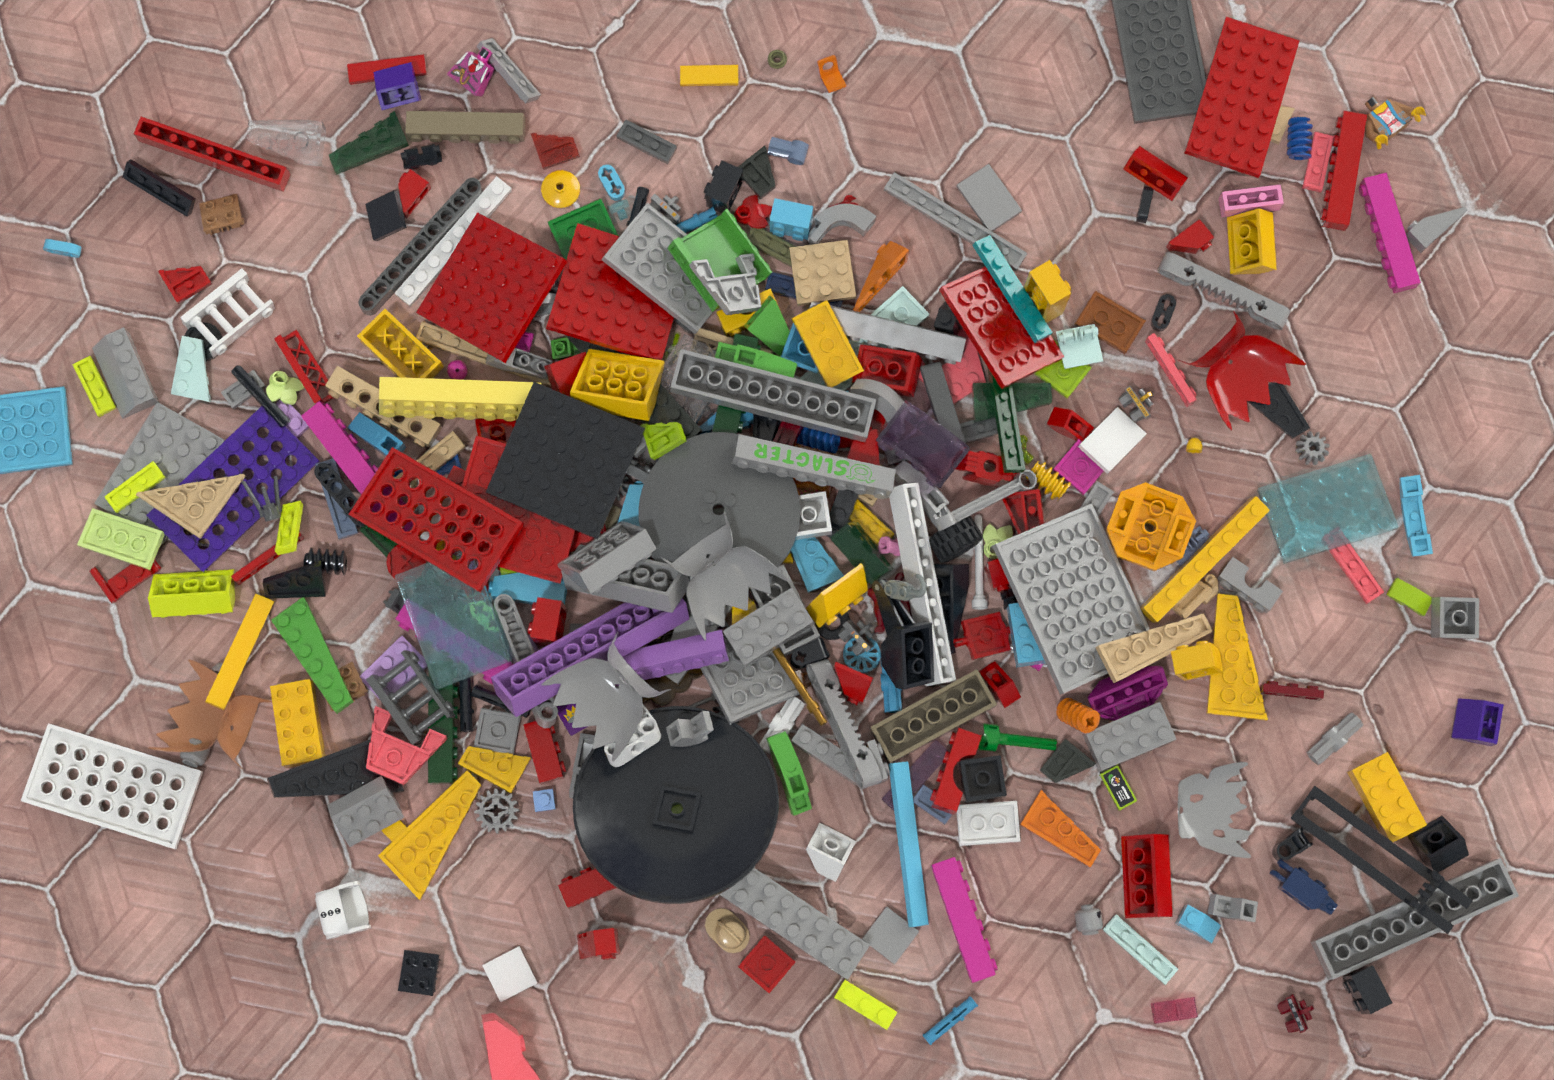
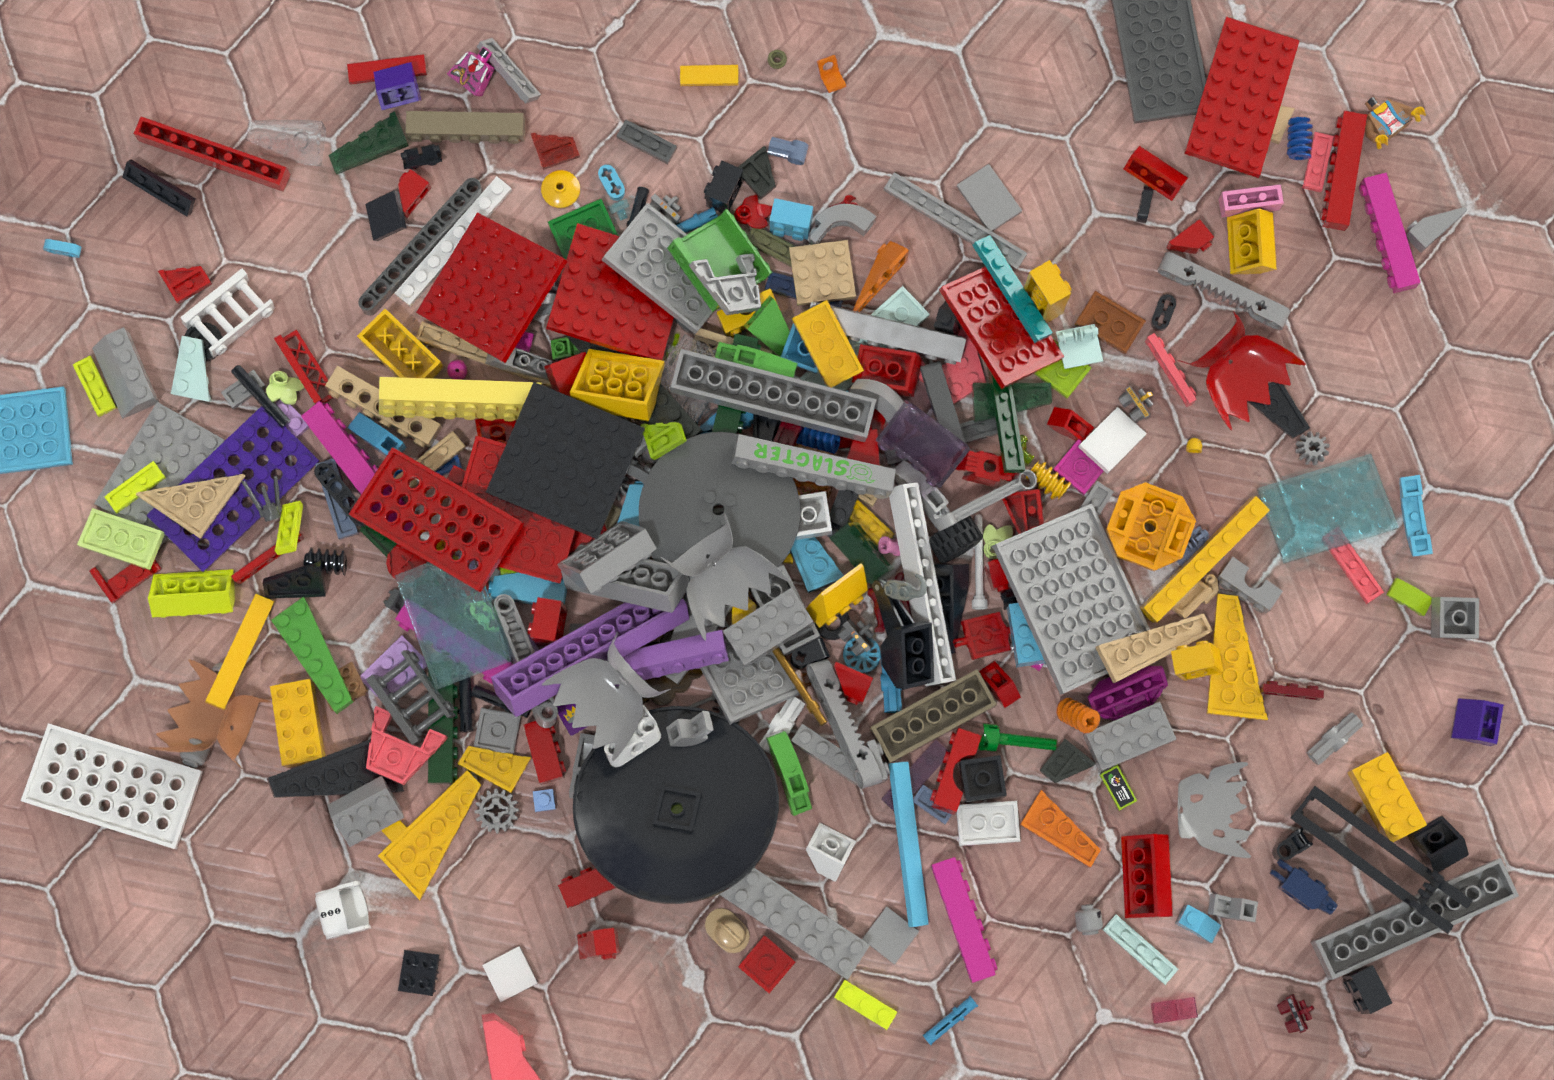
medium nougat hinge [199,194,245,235] -> none

